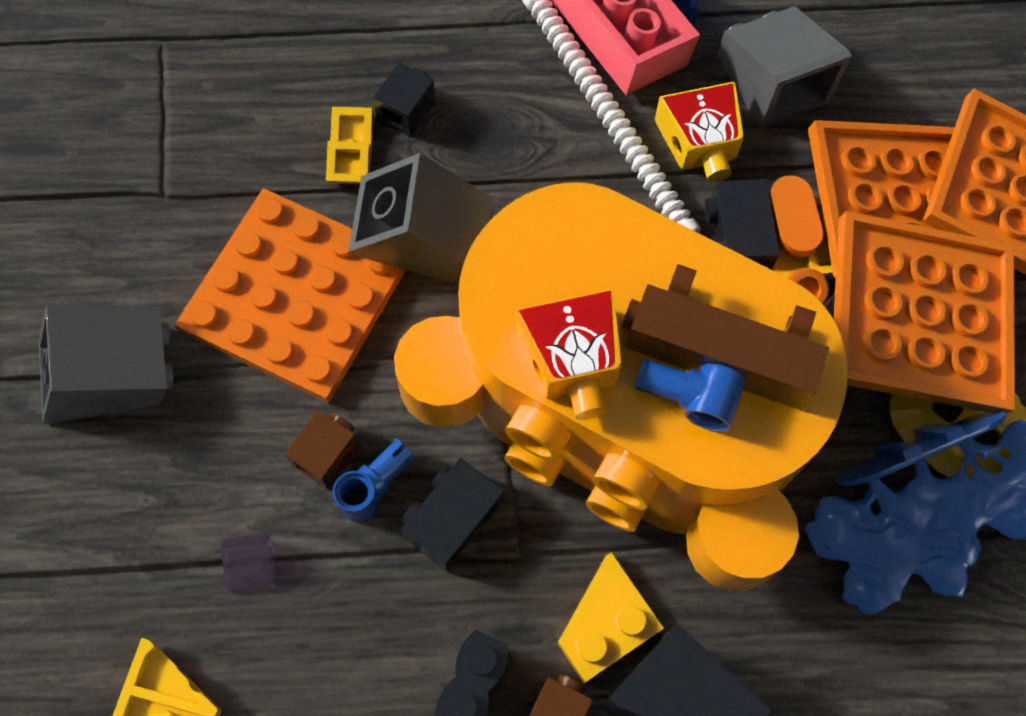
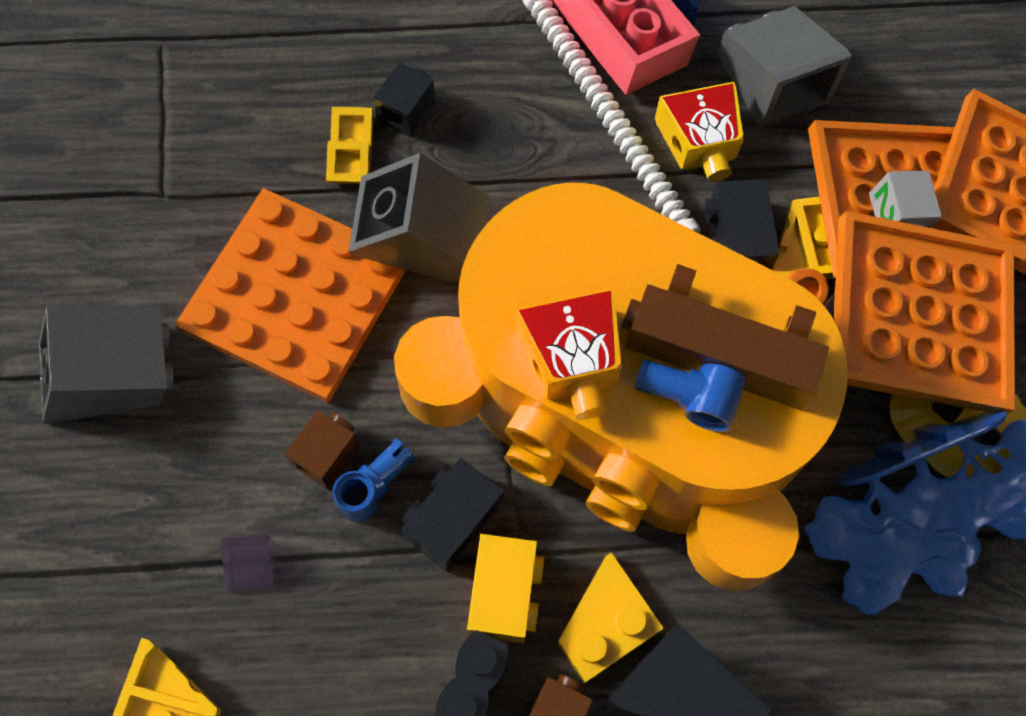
orange tile [769,175,823,258] -> none
none -> yellow brick [467,534,544,643]
none -> light grey brick [869,171,942,228]

